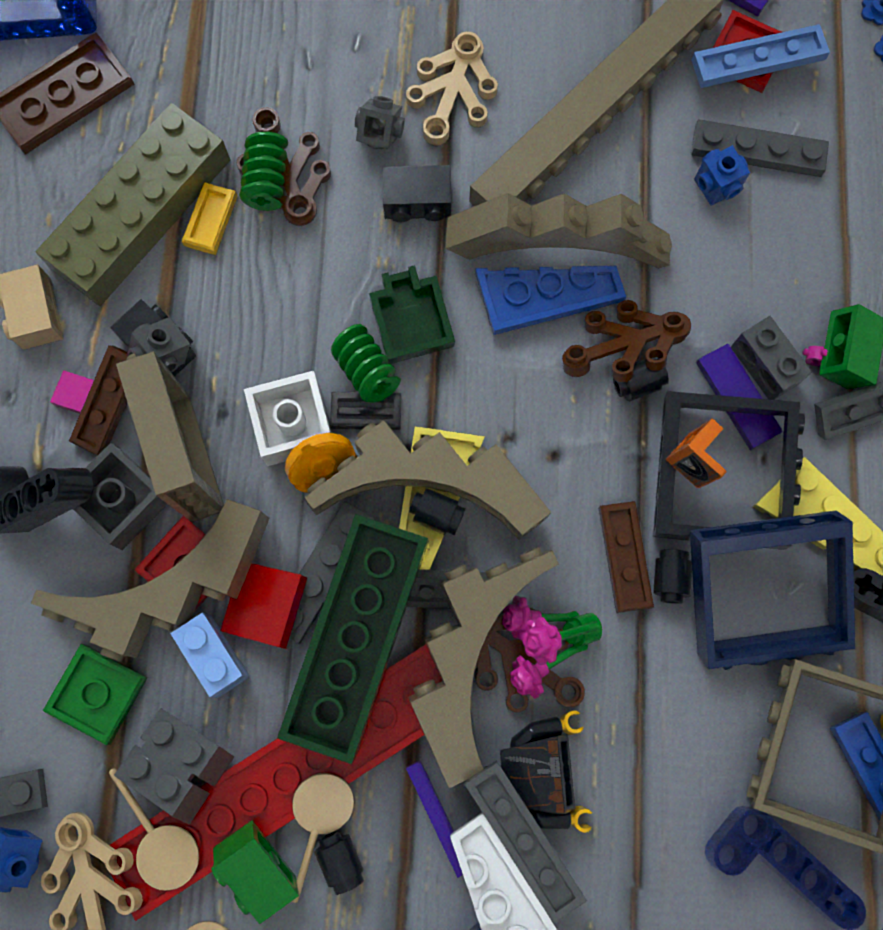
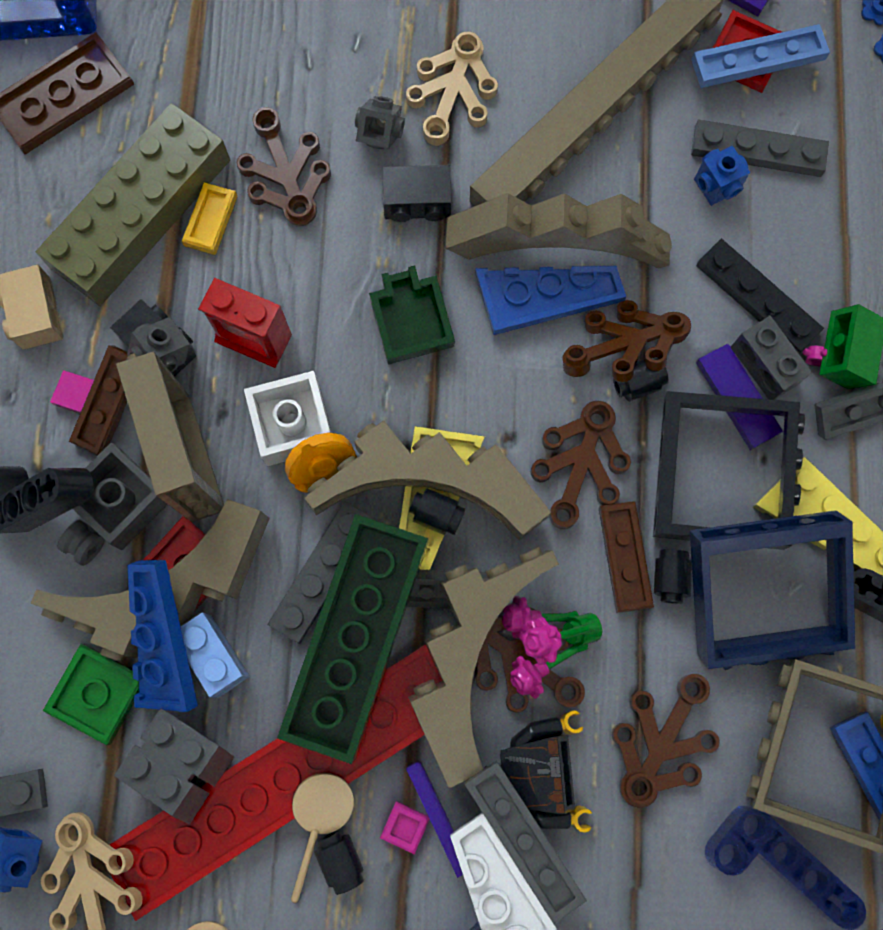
tan piece [109,769,199,890] -> none
green brick [211,820,299,924] -> none
red tile [220,563,308,649] -> none
green piece [239,132,288,211] -> none
black tile [330,392,401,430] -> none
green piece [331,324,401,403] -> none
orange panel [665,418,727,488] -> none
none -> dark grey wheel [57,520,105,566]
none -> blue wing [127,560,198,712]
none -> red window [198,277,292,368]
none -> dark pink tile [380,801,430,855]
none -> reddish brown plant [530,401,631,529]
none -> reddish brown plant [612,674,720,808]
none -> black plate [696,238,824,354]

